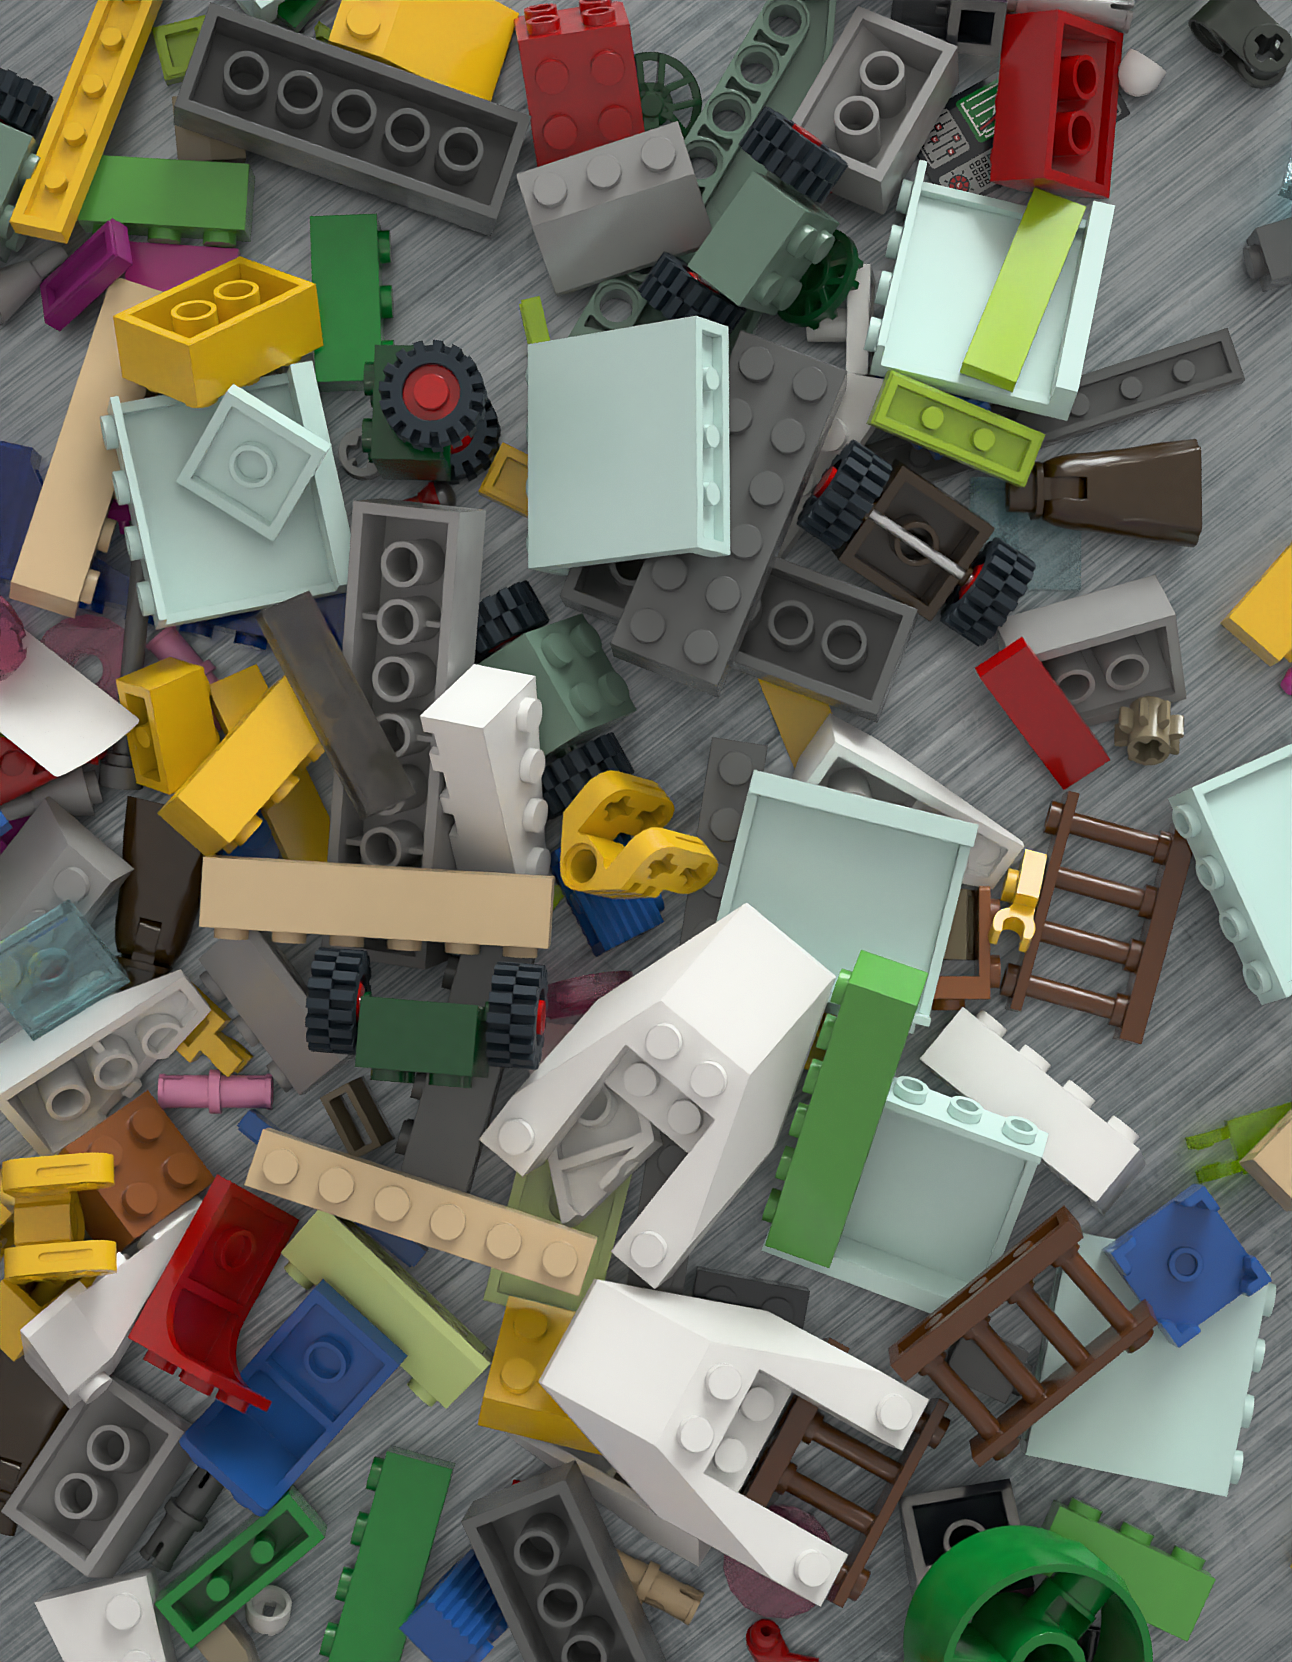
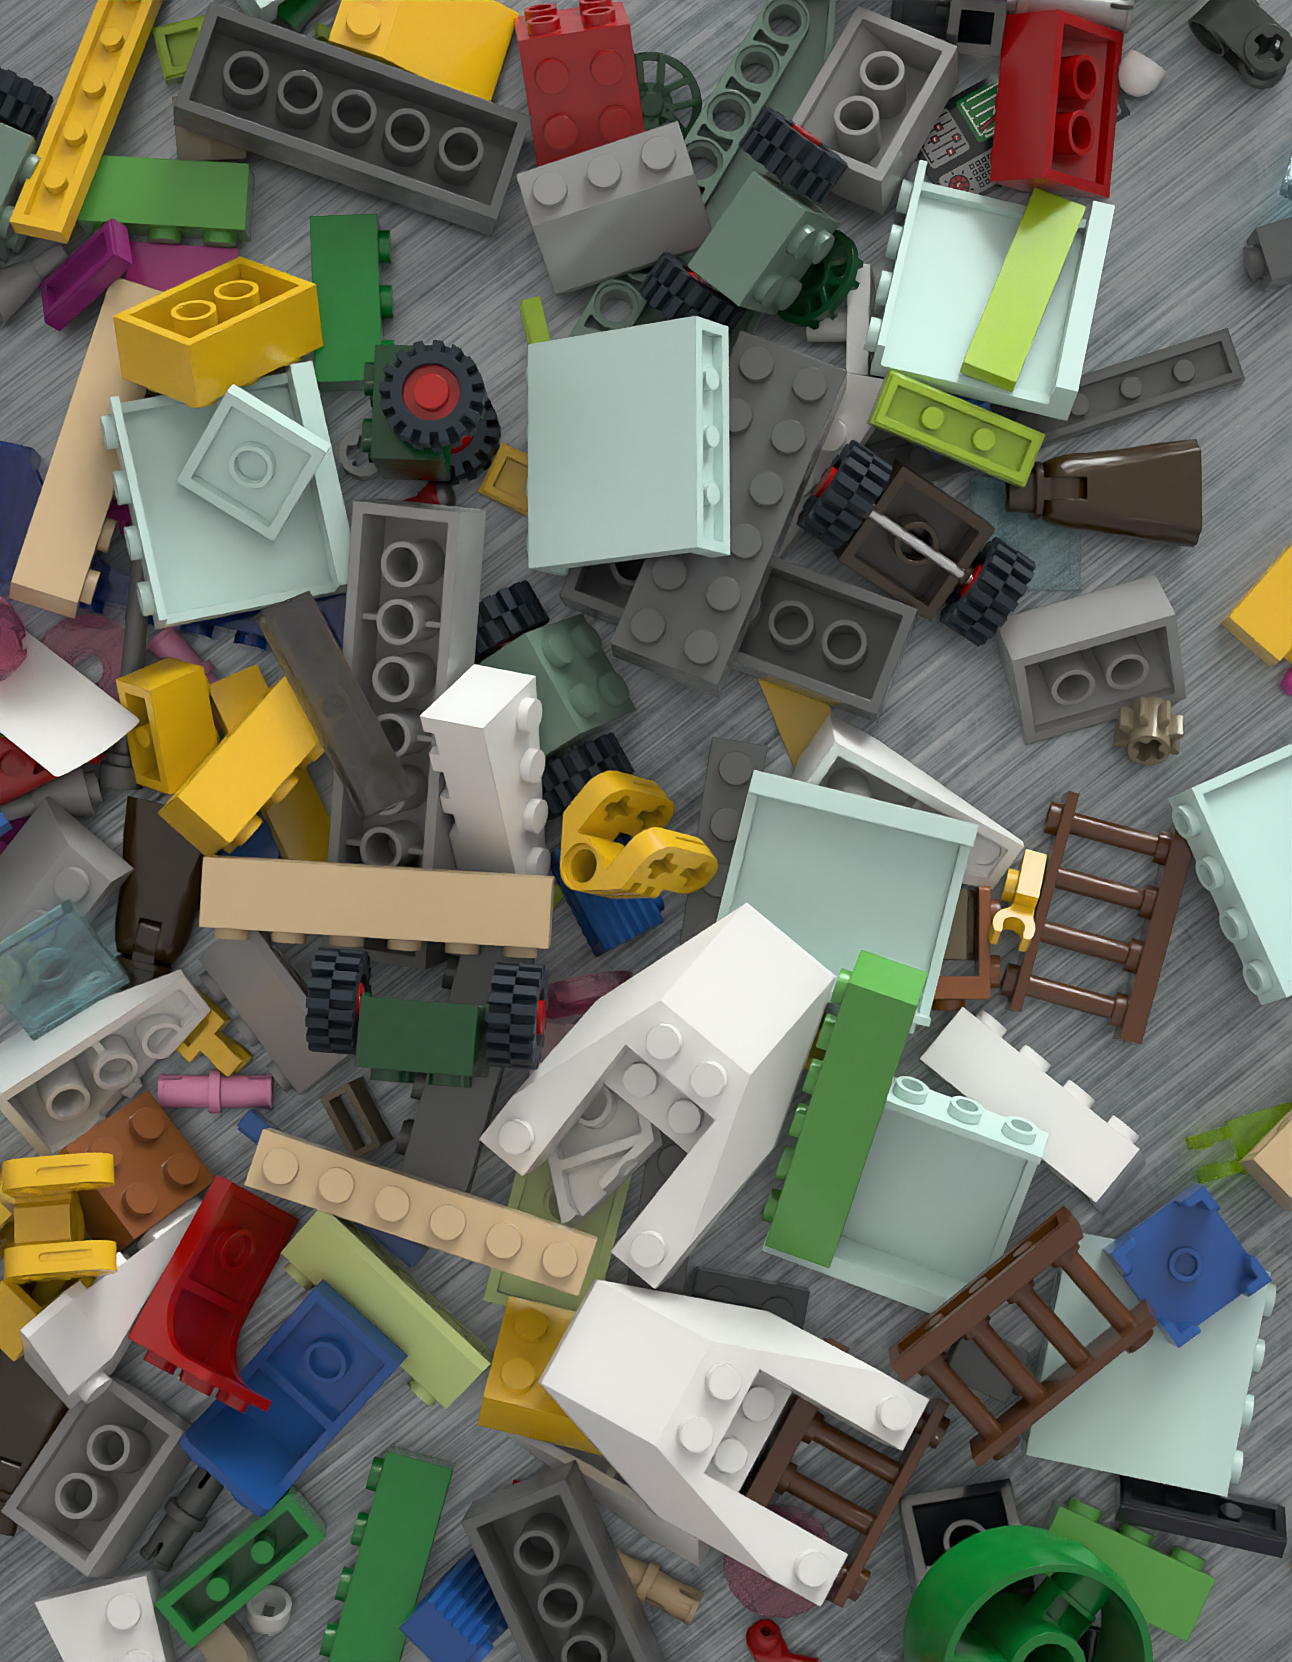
red tile [975,637,1110,790] -> none
none -> black tile [1115,1474,1287,1558]

